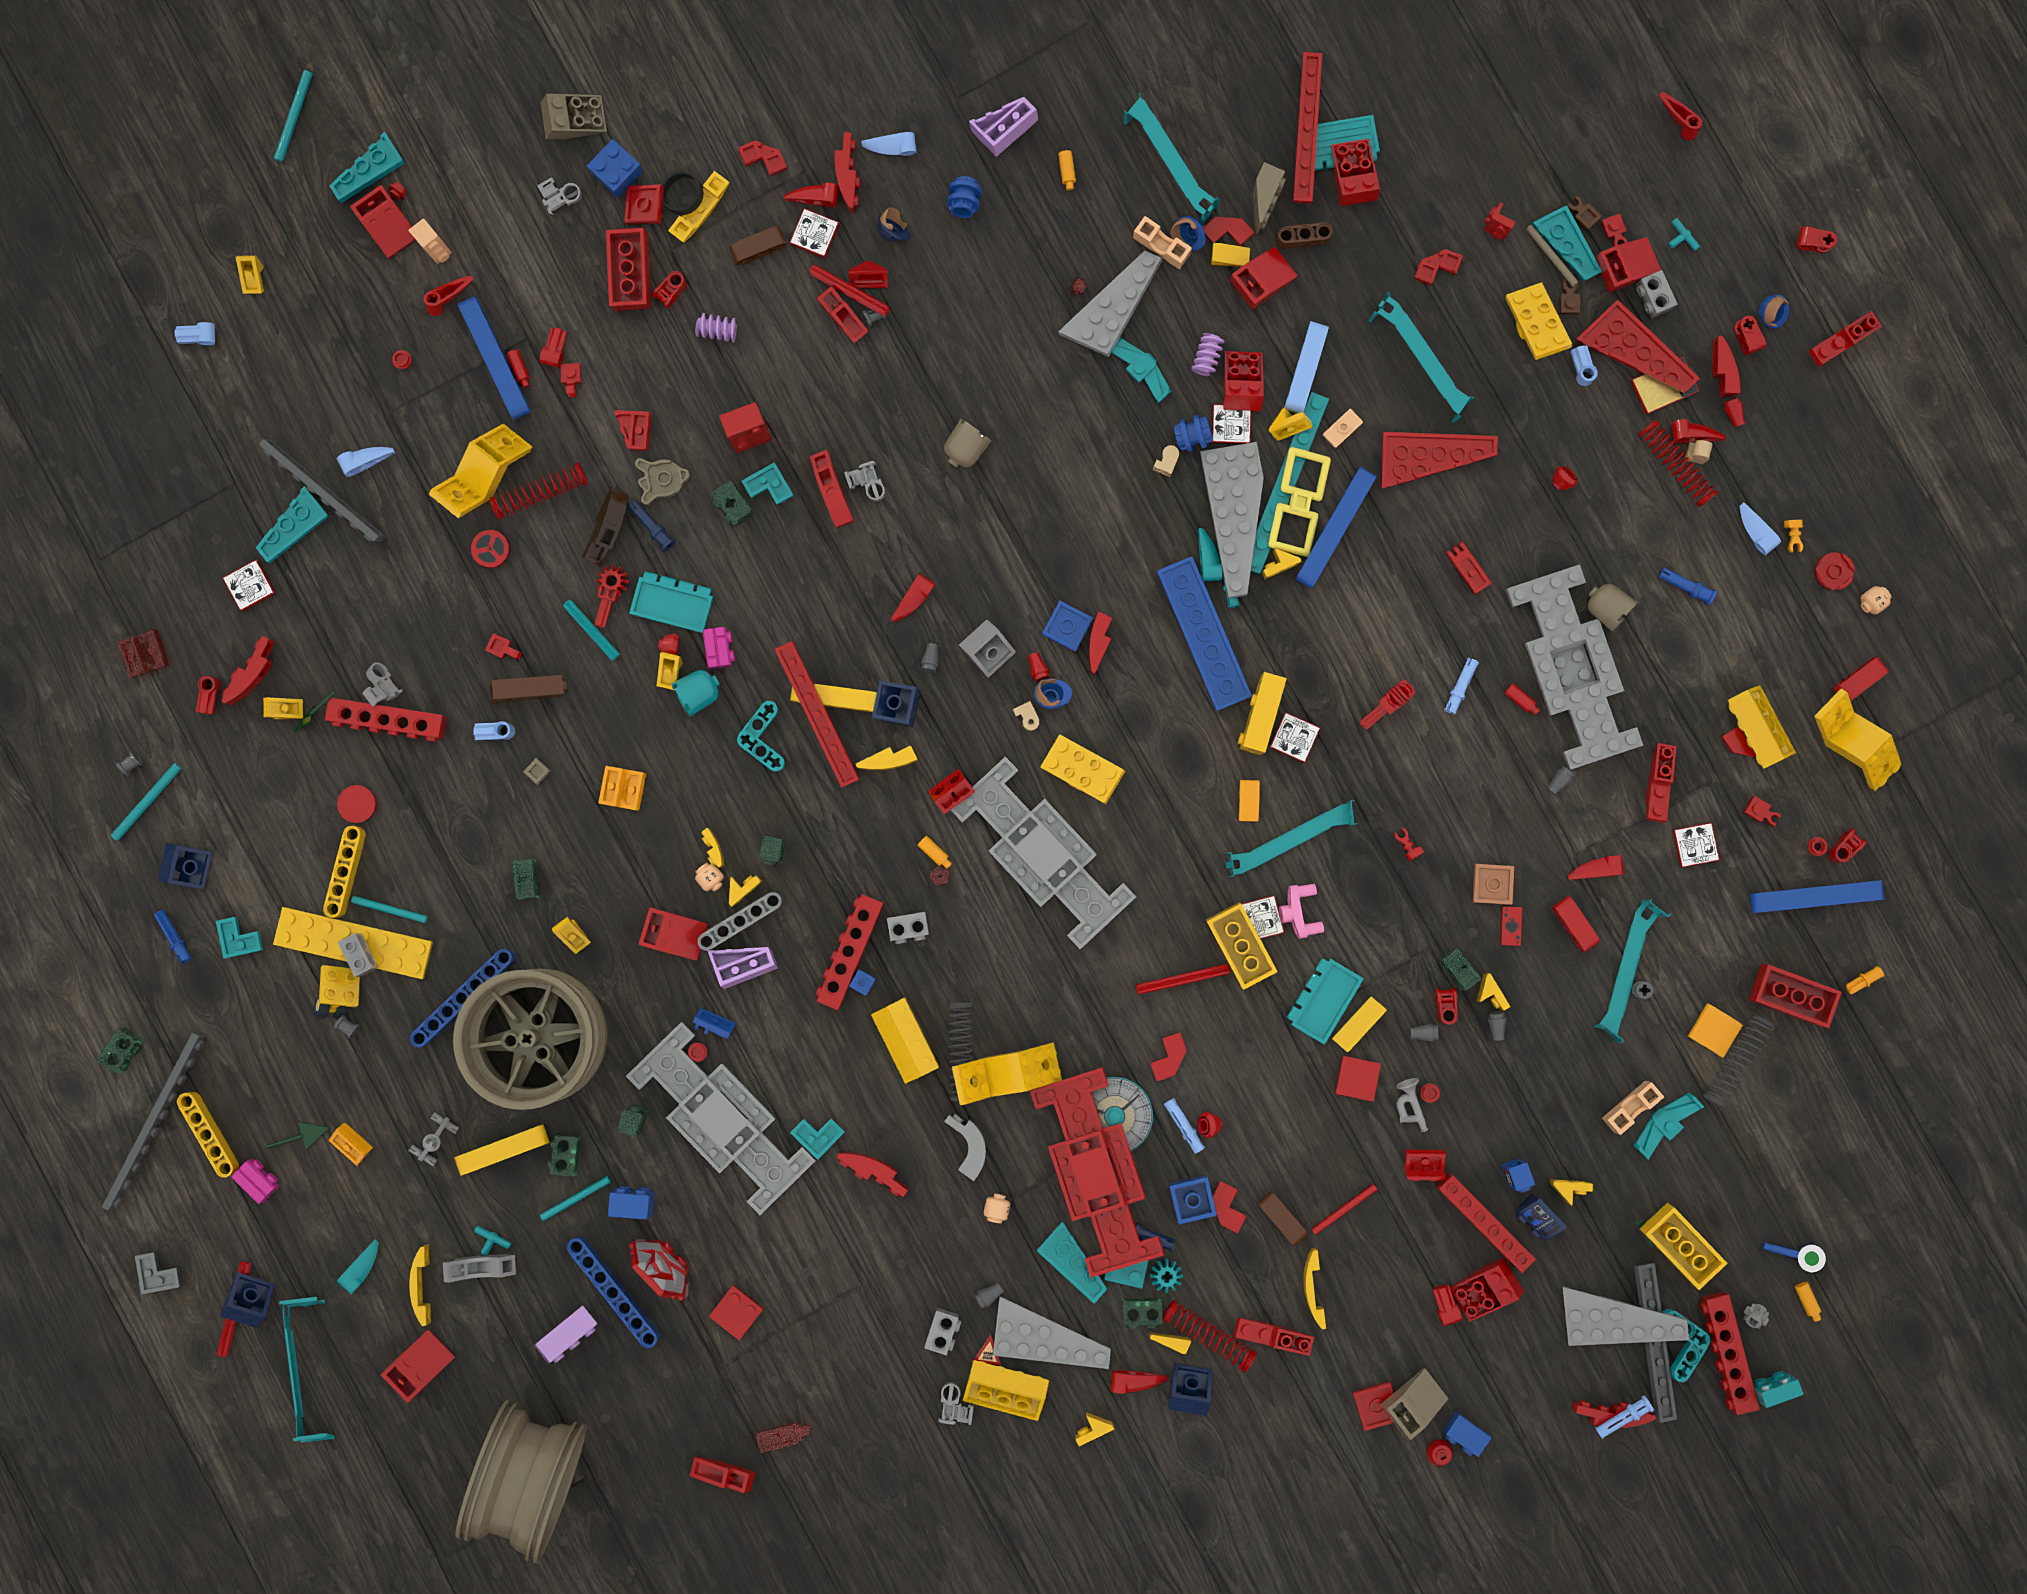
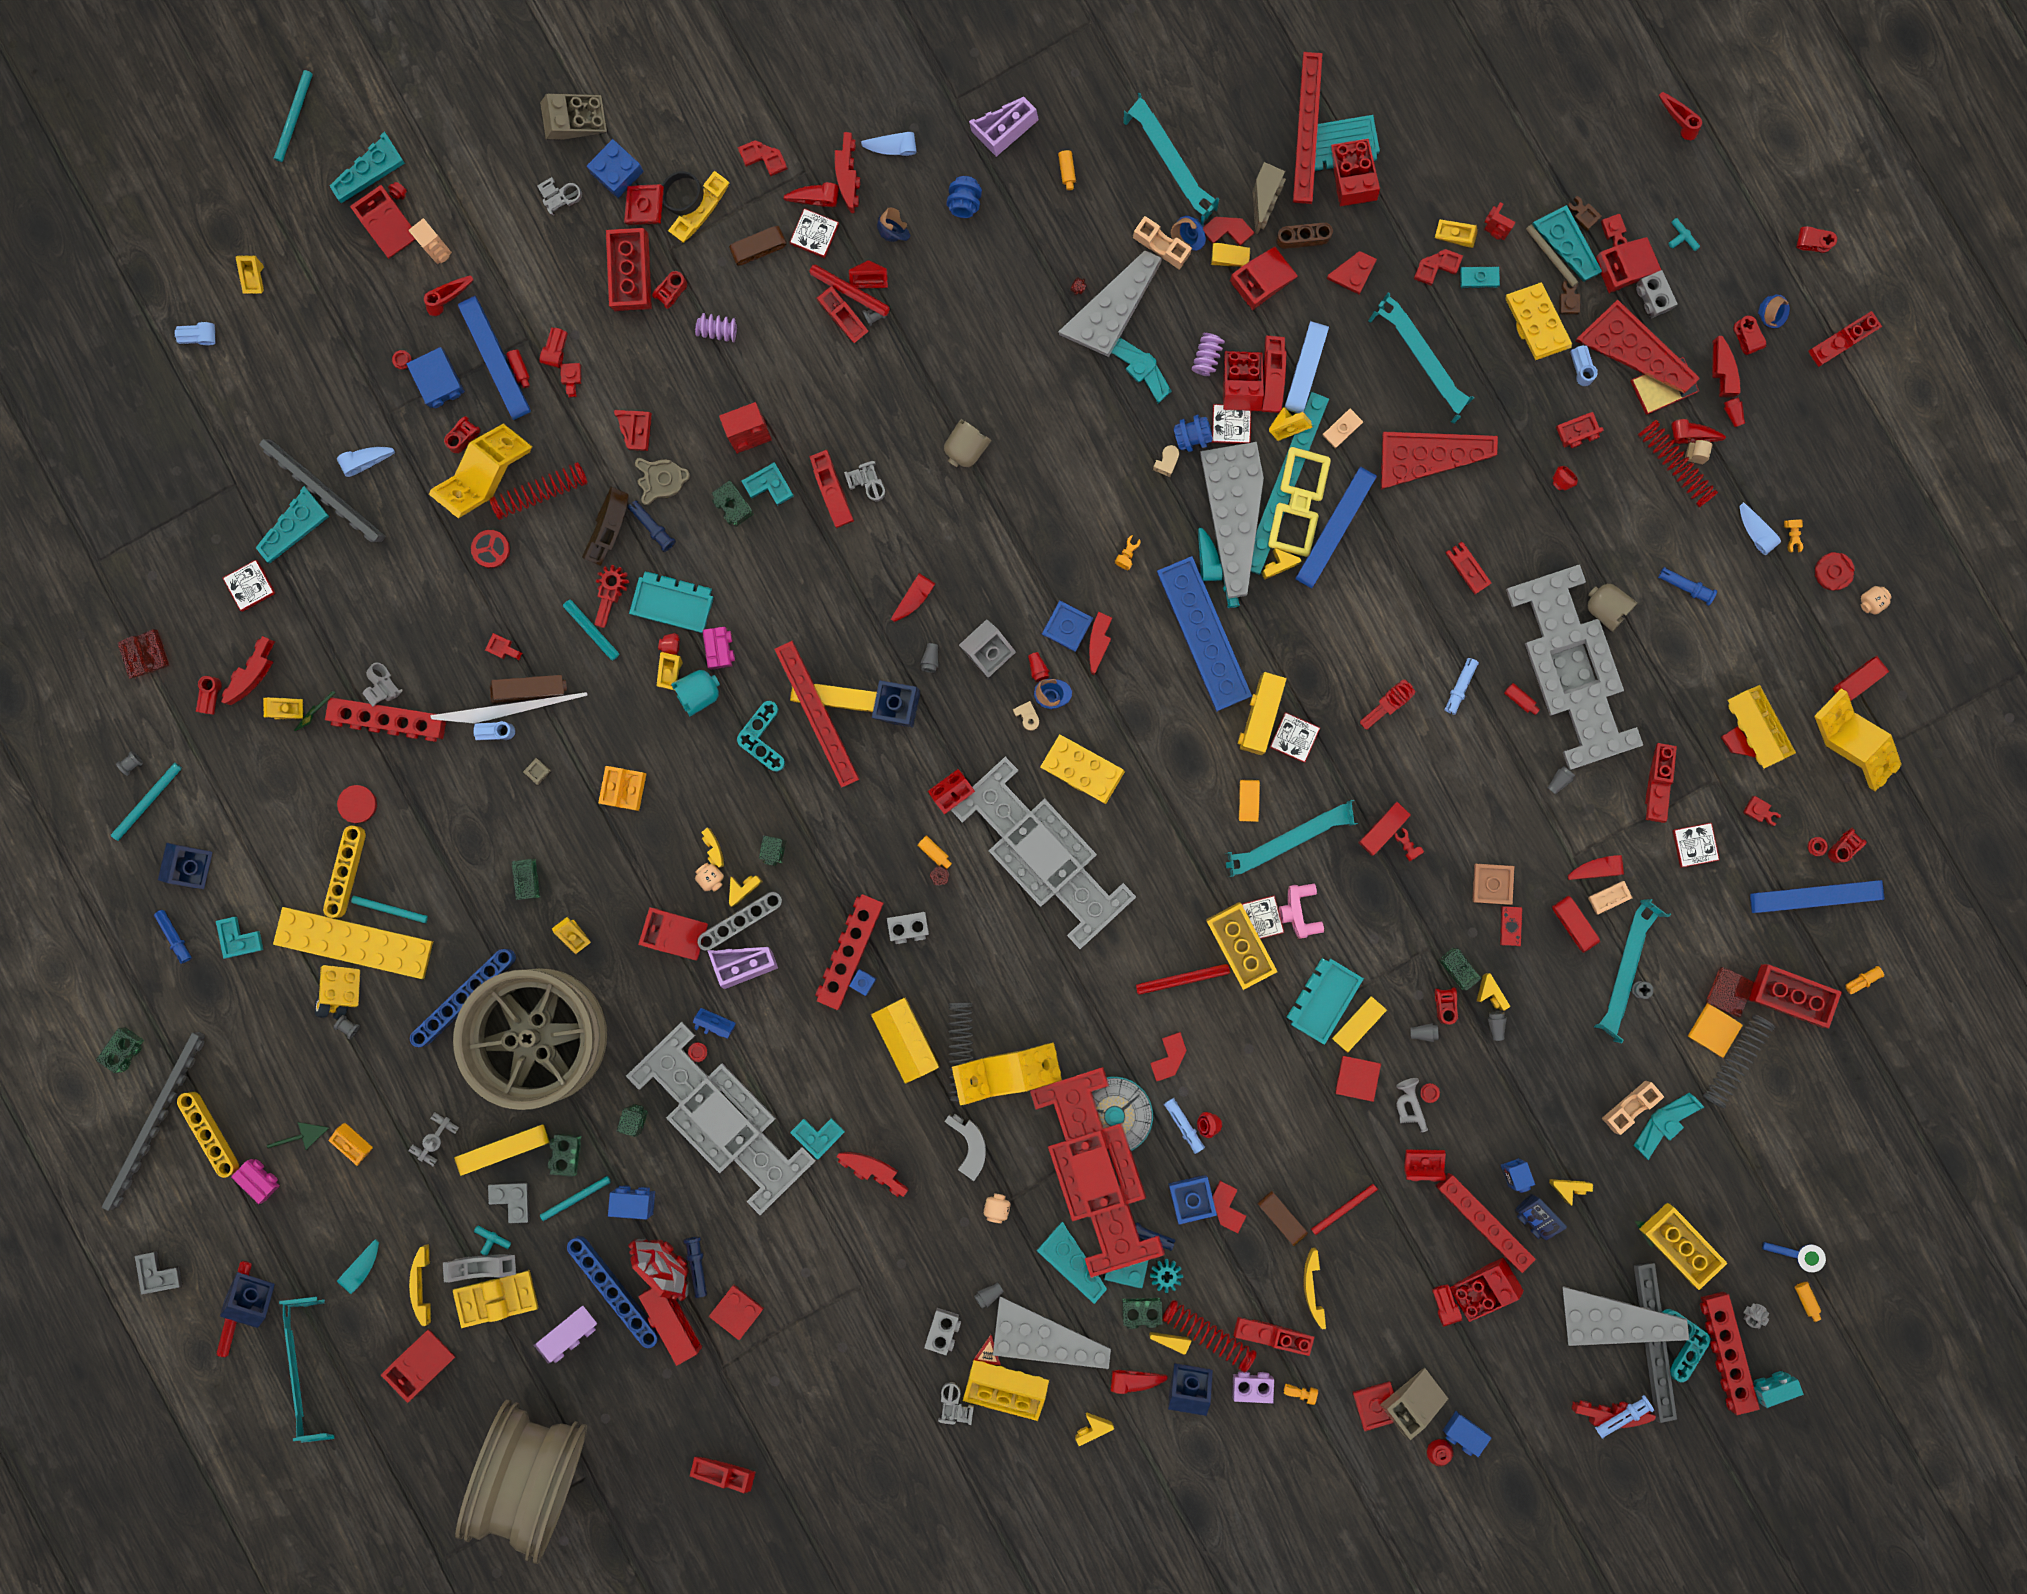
light grey brick [338,933,379,977] -> none
clear red hinge [755,1422,812,1453] -> none
yellow slope [856,746,918,770] -> none
none -> blue brick [406,347,465,408]
none -> white sticker [430,693,587,723]
none -> red piece [444,416,481,453]
none -> yellow plate [453,1270,539,1328]
none -> flat silver plate [488,1183,529,1223]
none -> red brick [638,1287,702,1366]
none -> dark blue pin [683,1236,707,1298]
none -> light orange piece [1114,535,1140,571]
none -> lavender brick [1232,1371,1274,1403]
none -> red slope [1262,335,1286,413]
none -> light orange piece [1284,1384,1318,1405]
none -> red wing [1327,251,1377,294]
none -> red slope [1358,802,1411,856]
none -> yellow slope [1435,219,1478,248]
none -> teal plate [1460,267,1500,288]
none -> red bracket [1556,412,1604,448]
none -> light nougat plate [1588,881,1632,915]
none -> clear red slope [1706,967,1754,1018]

